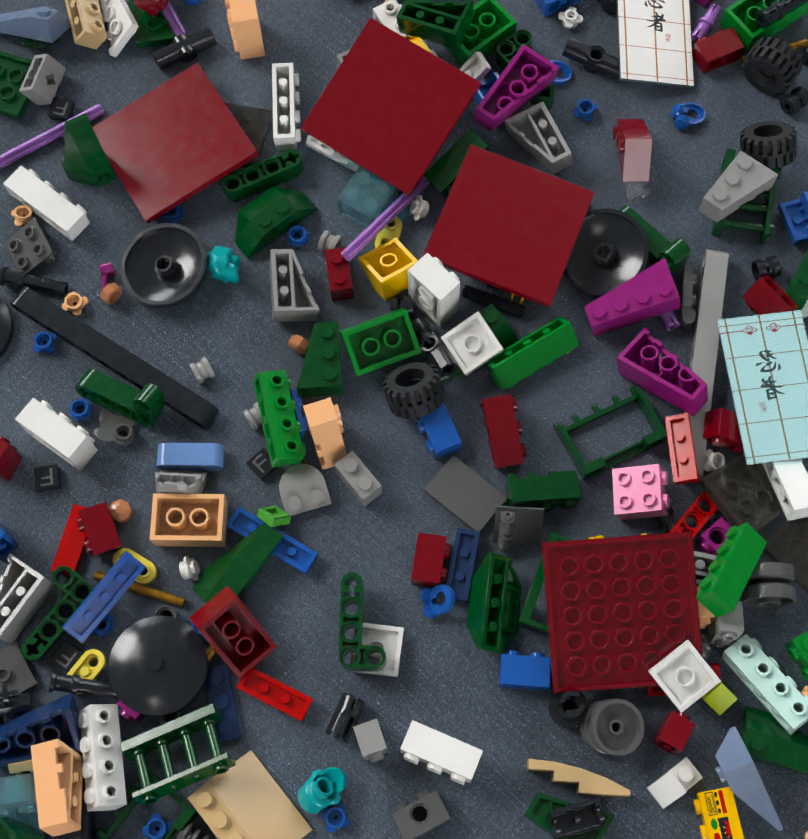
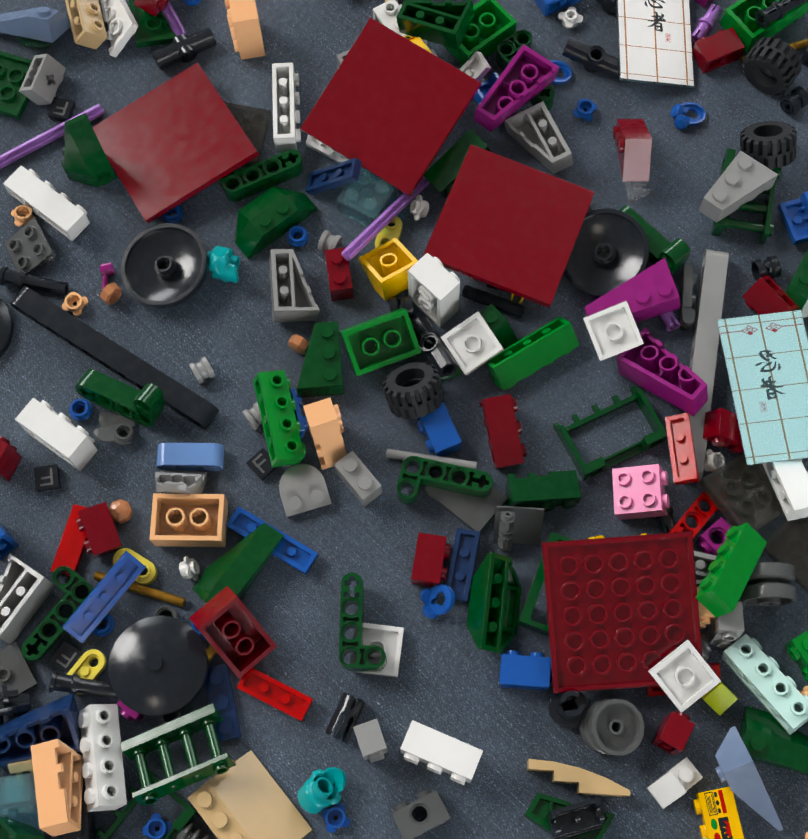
blue plate [33,332,57,354] -> none
bright green tile [257,506,291,527] -> none
none -> dark blue plate [305,158,362,195]
none -> light grey bar [386,449,478,470]
none -> dark green beam [397,456,493,504]
none -> white plate [583,301,644,361]

